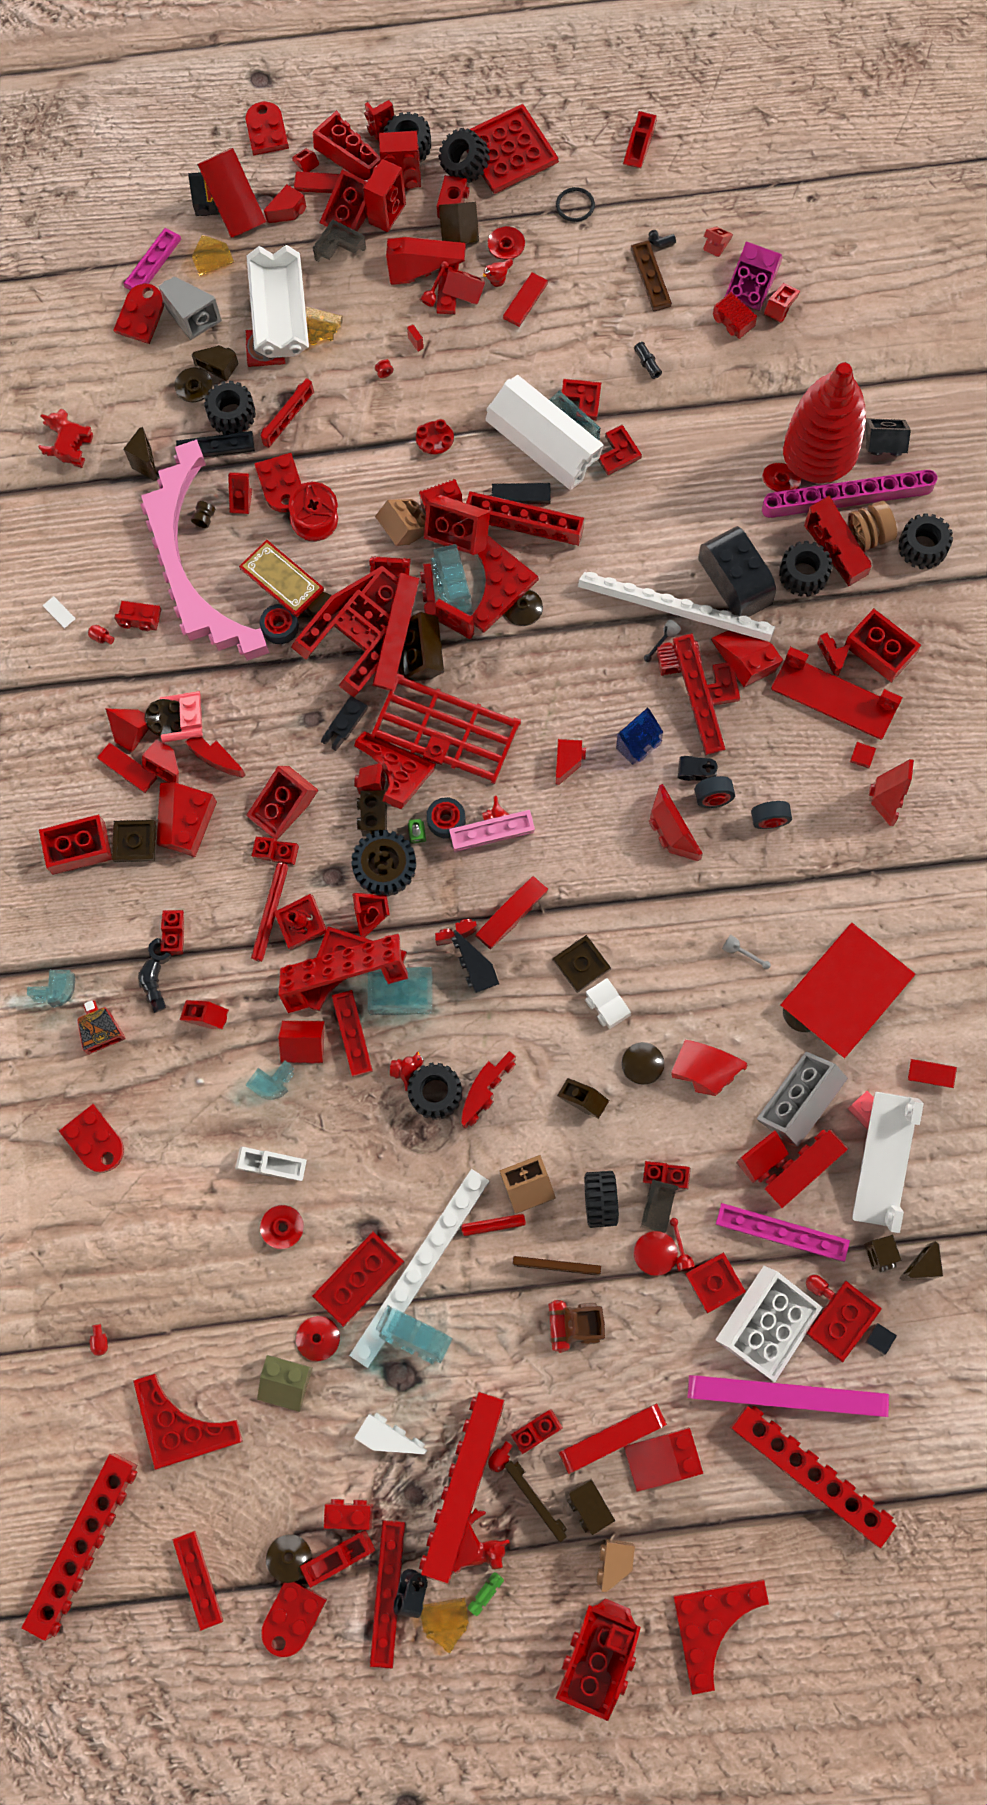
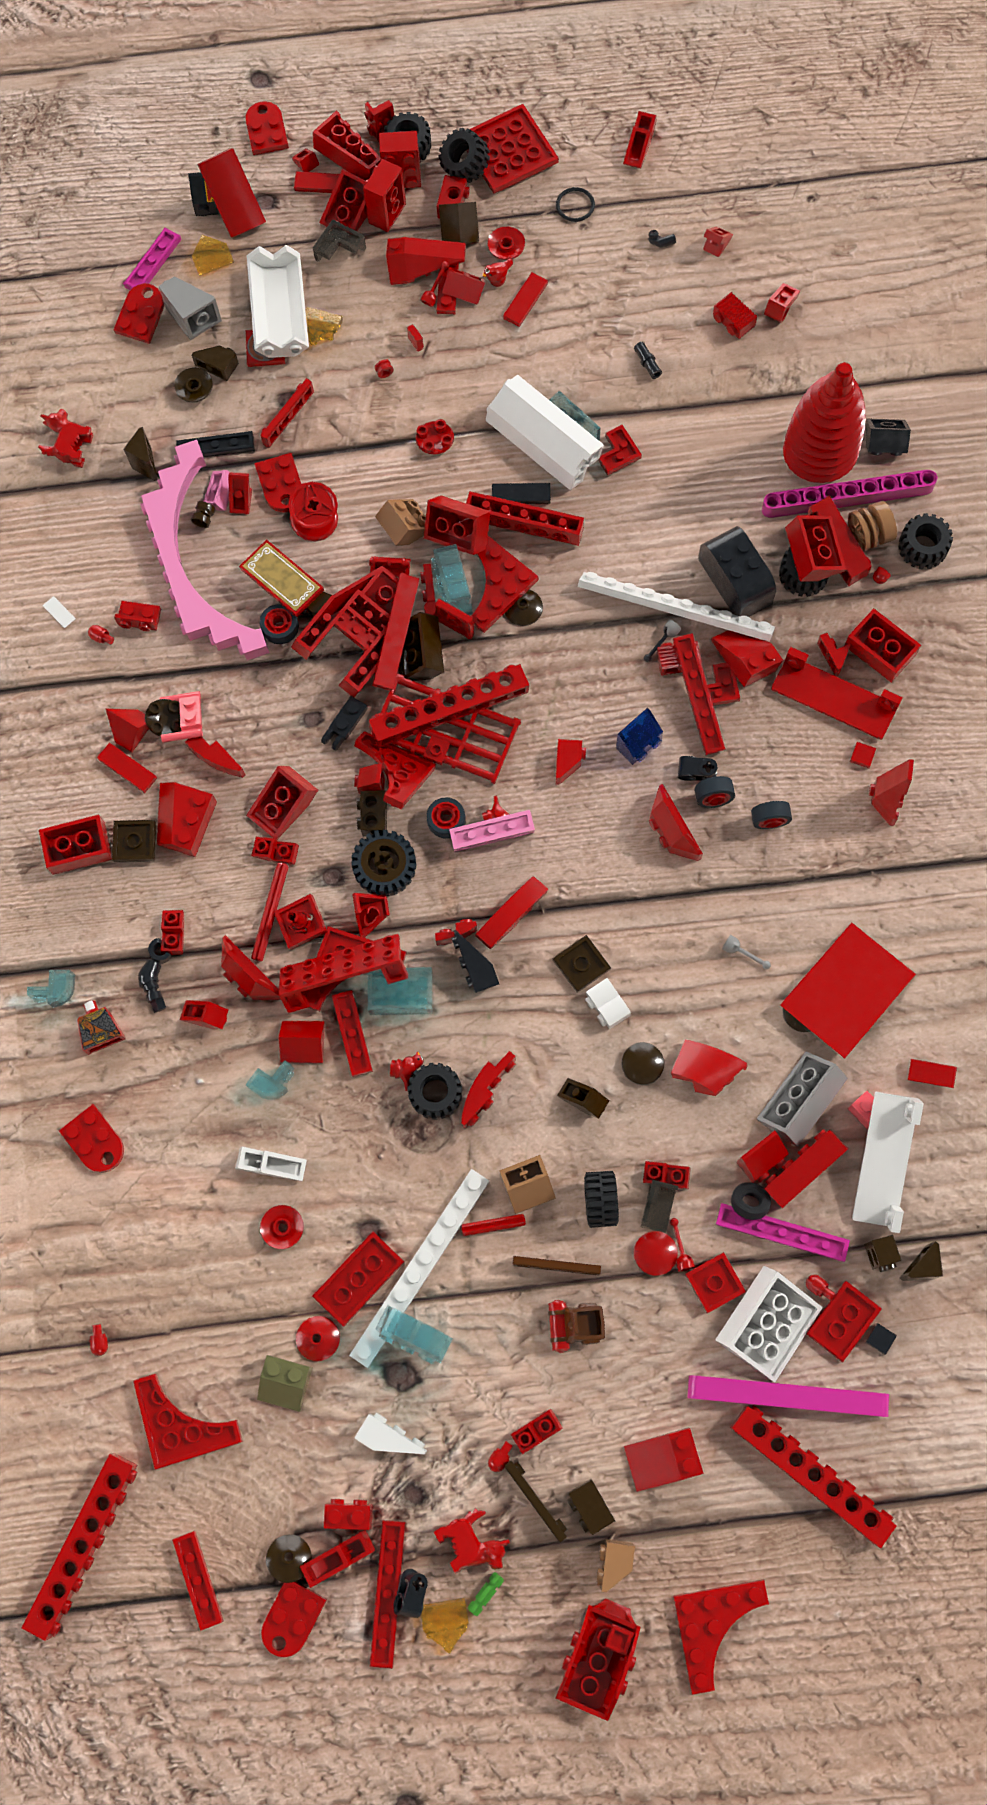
slope [142,739,179,783] -> none
black tyre [204,381,256,435] -> none
red slope [264,184,307,224] -> none
bright green piece [408,819,426,844] -> none
red brick [419,479,463,515] -> none
red brick [419,1392,505,1585] -> none
red beam [558,1403,667,1474] -> none
red plate [561,379,602,421] -> none
reddish brown tile [631,240,672,312] -> none
dark pink slope [725,241,783,311] -> none
red dish [762,463,801,492] -> none
none -> bright pink slope [204,470,230,511]
none -> red wedge [221,935,281,1000]
none -> red brick [369,664,530,748]
none -> black tyre [731,1182,771,1220]
none -> red slope [785,515,846,581]
none -> red hinge [873,566,891,584]

